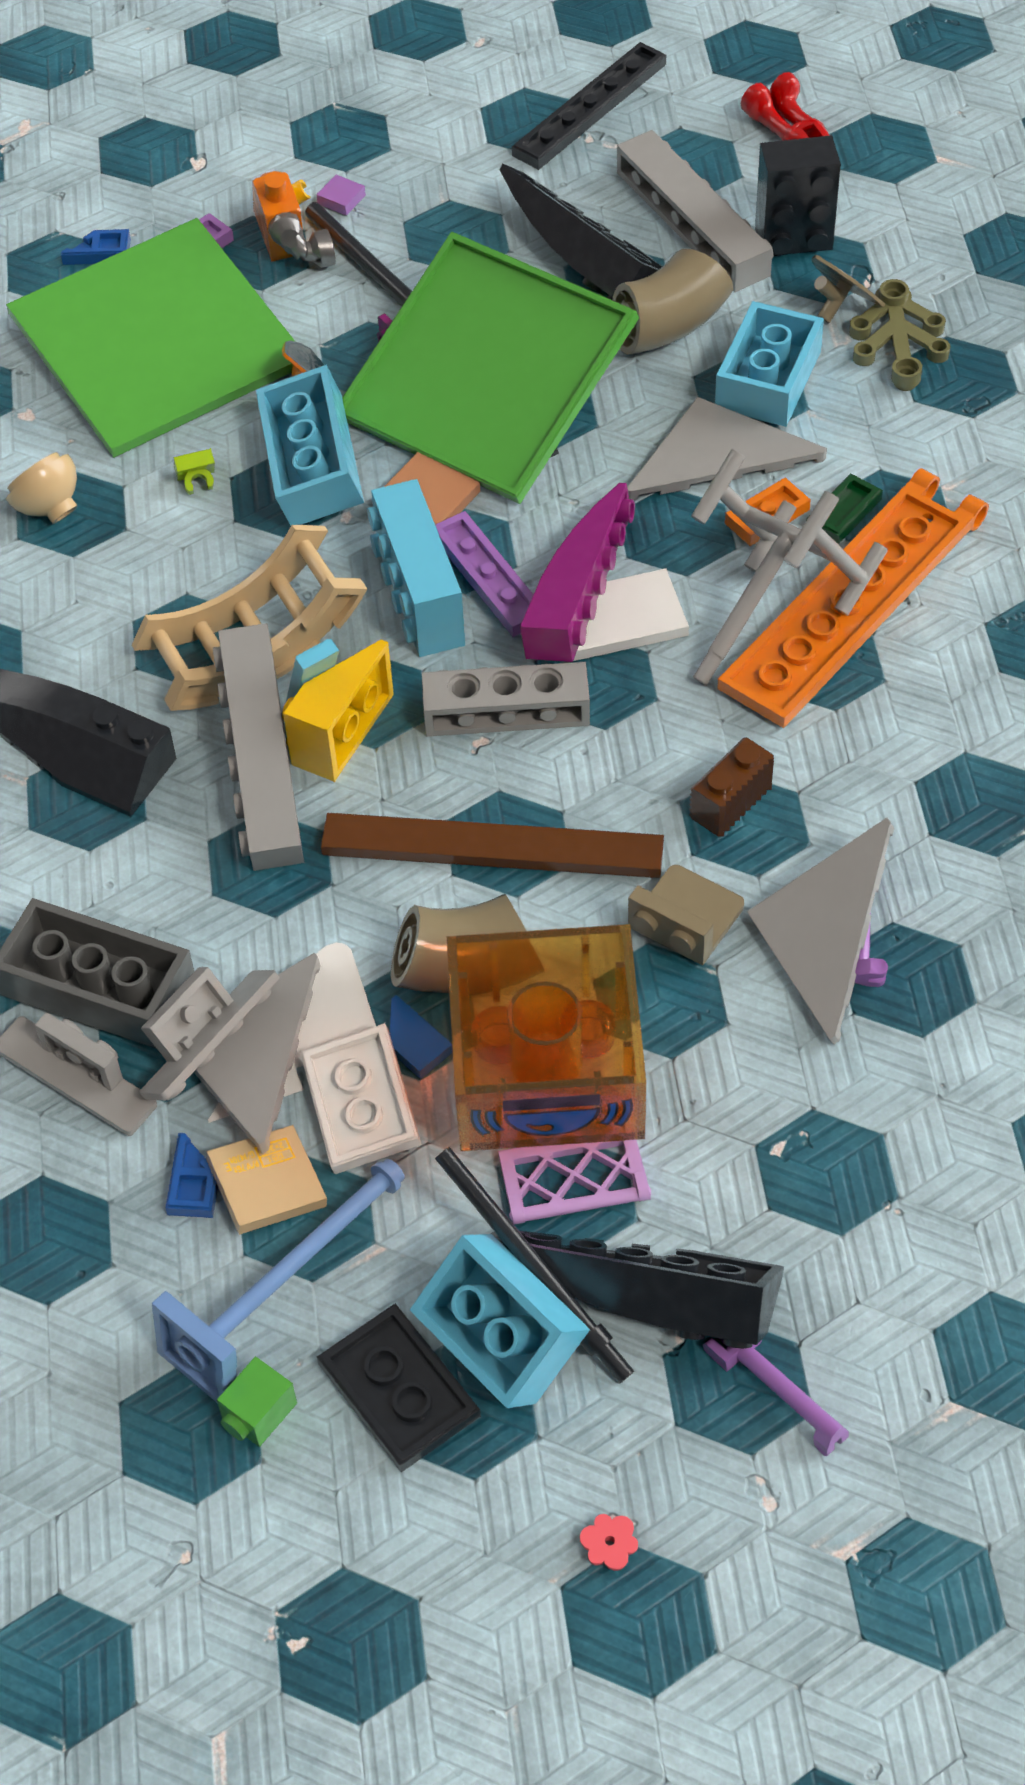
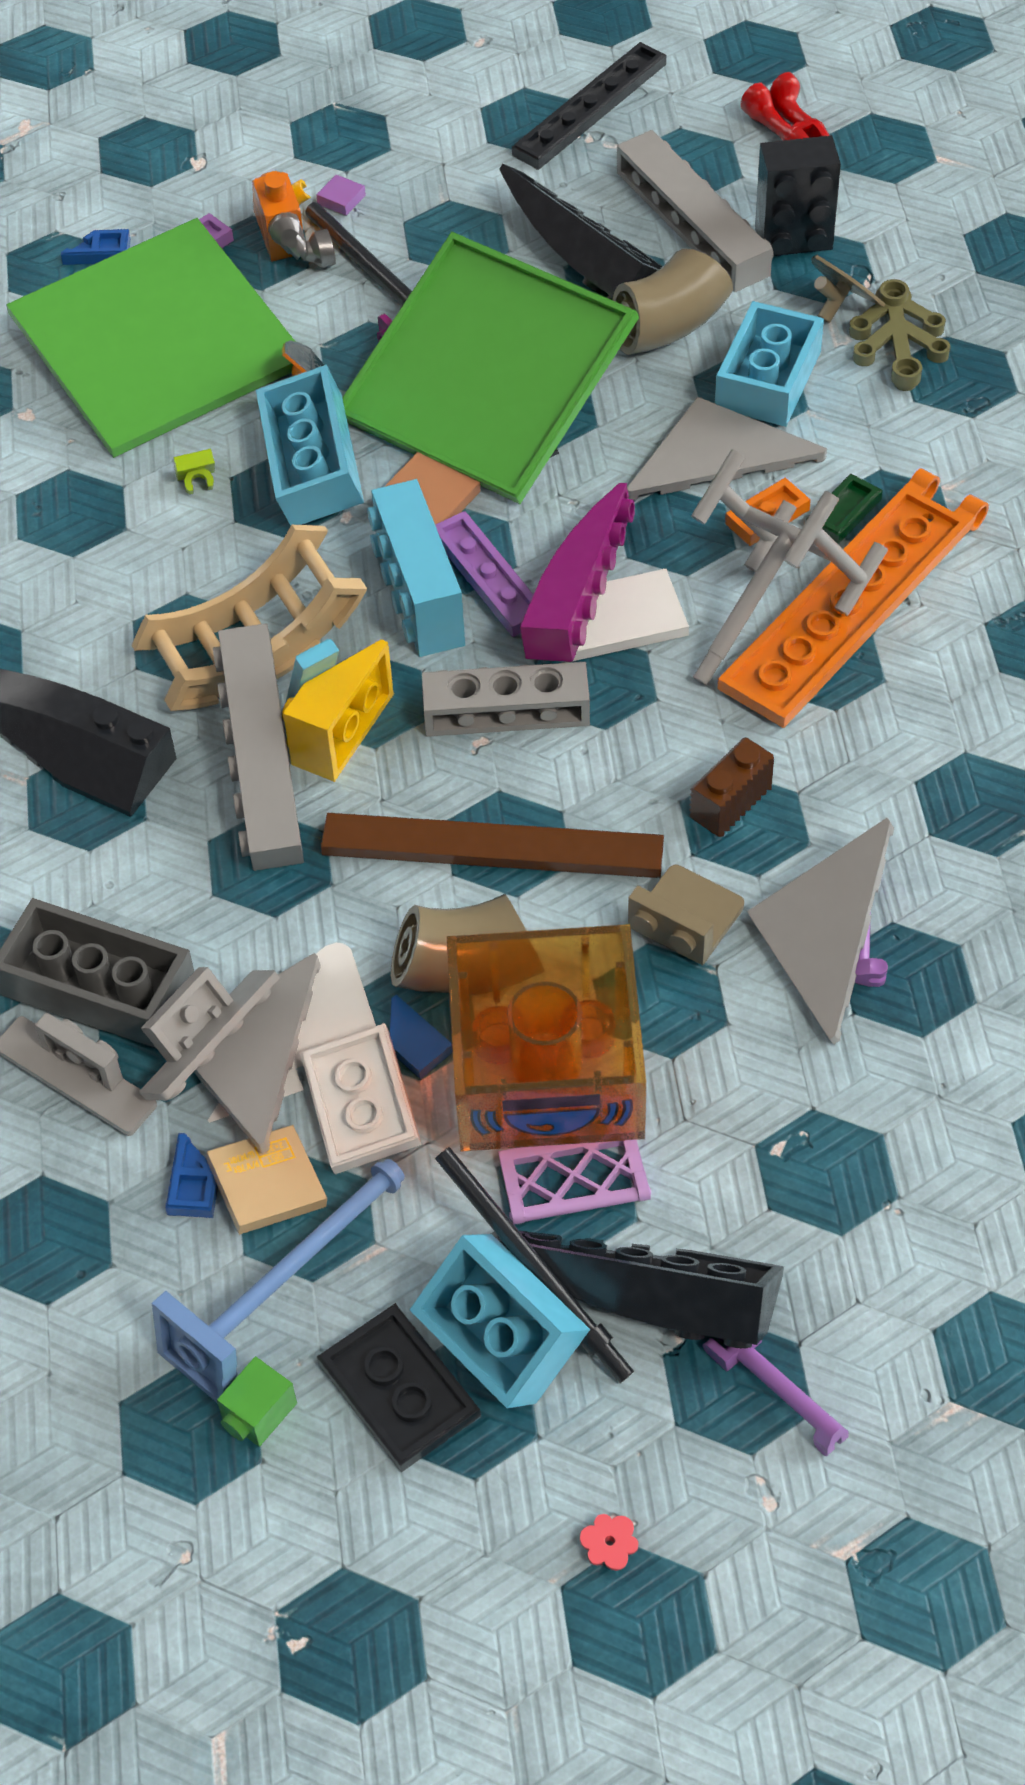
tan piece [6,452,78,524] -> none

